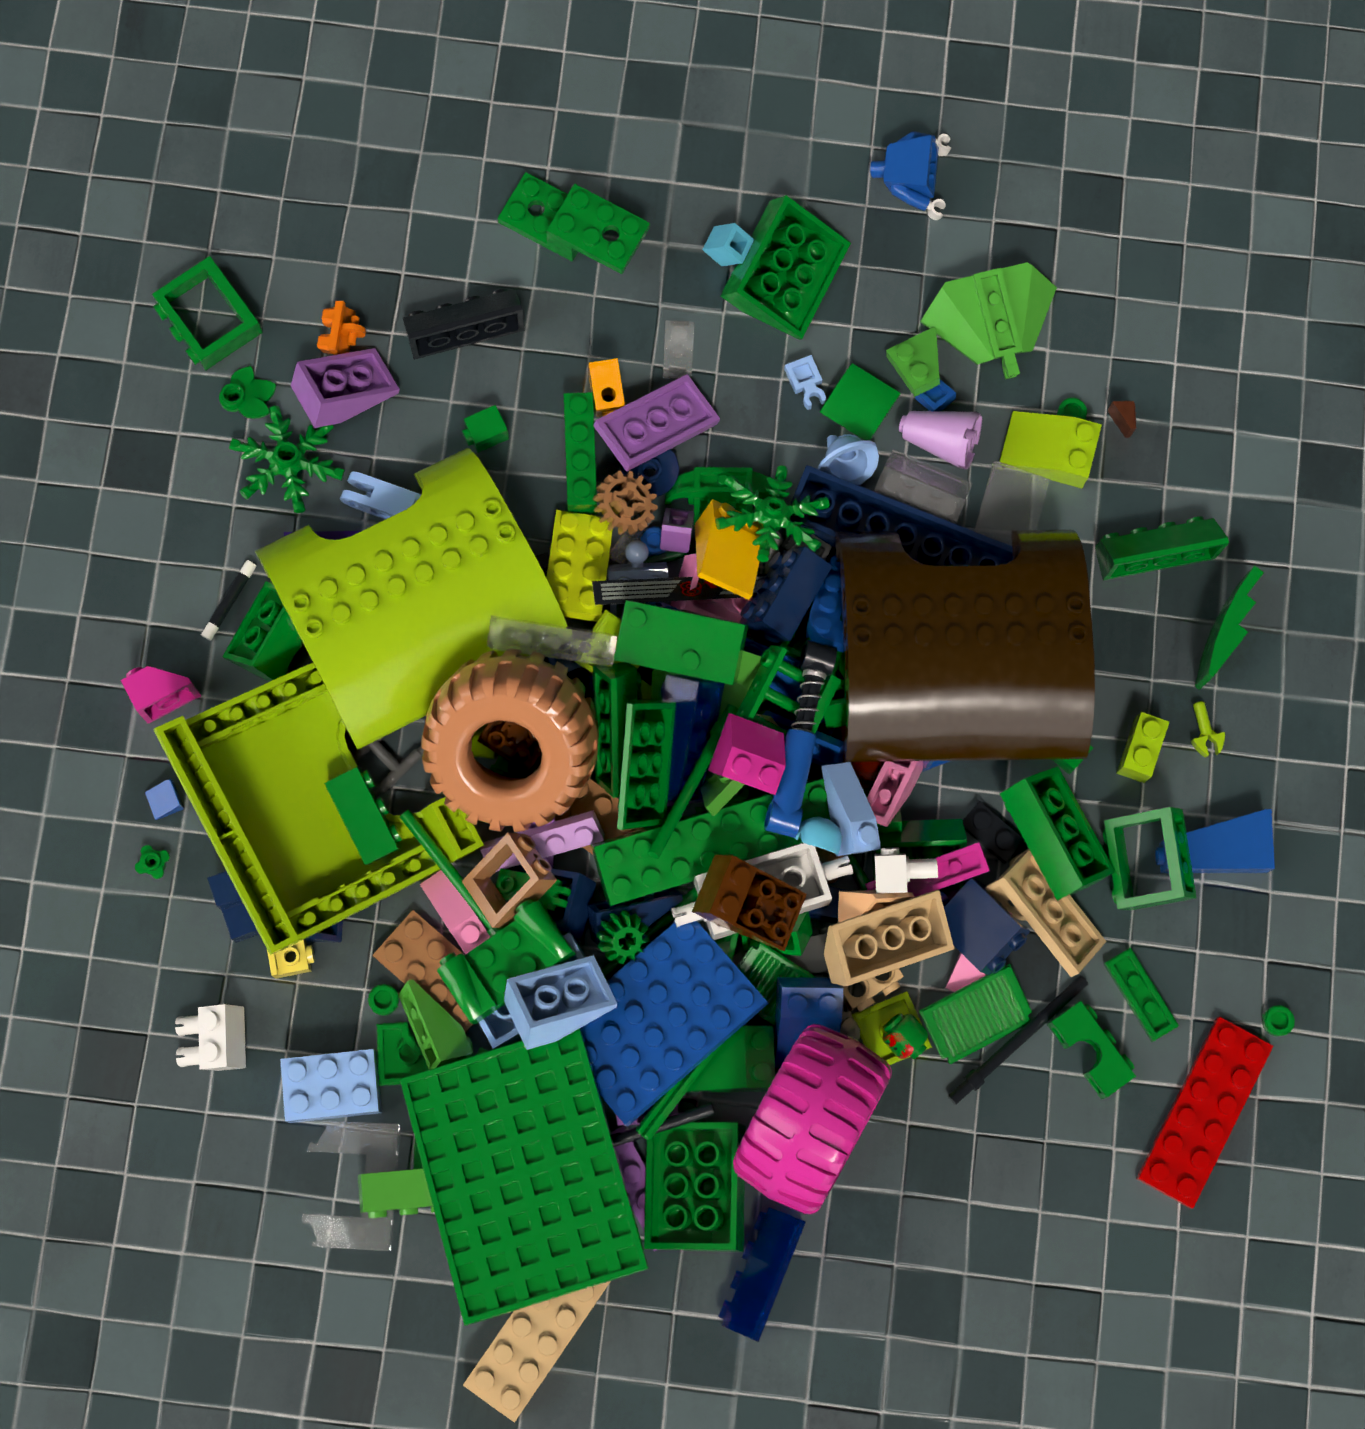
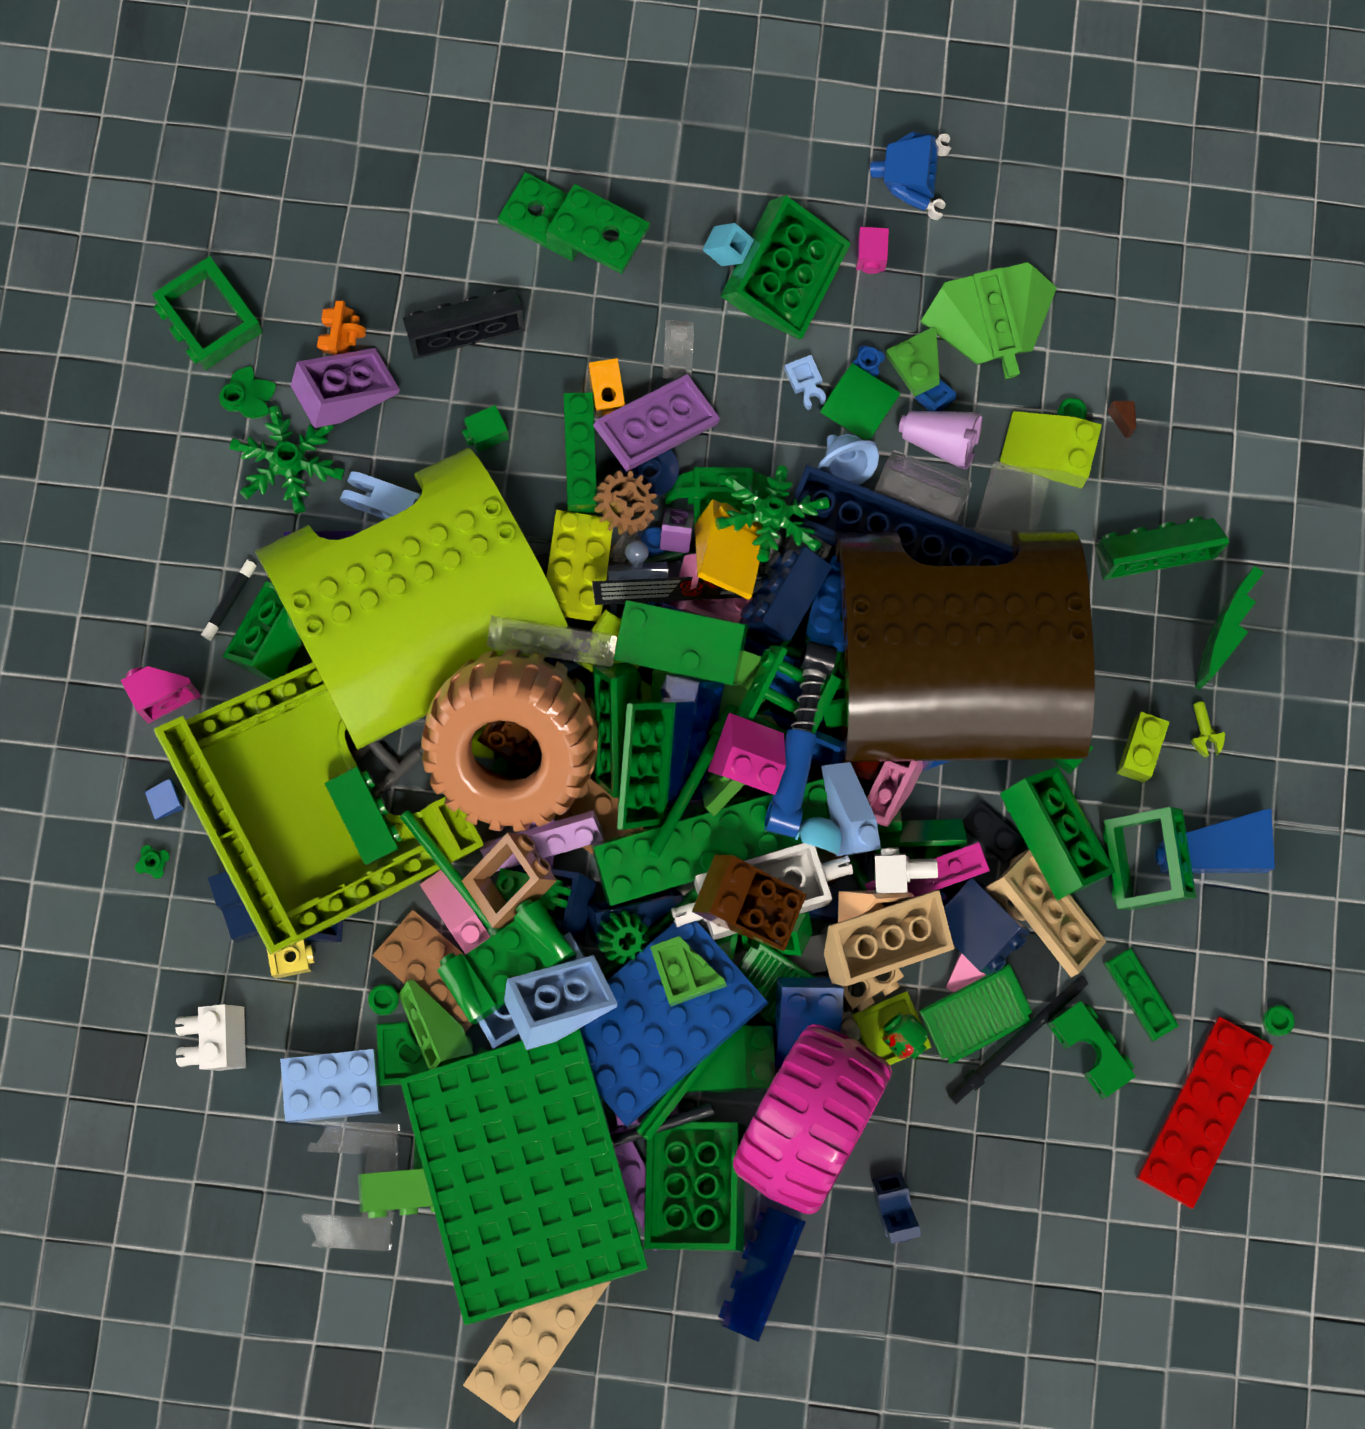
none -> bright green wing [650,936,727,1007]
none -> blue plate [852,345,885,377]
none -> dark pink brick [856,227,889,274]
none -> dark blue brick [871,1172,921,1244]

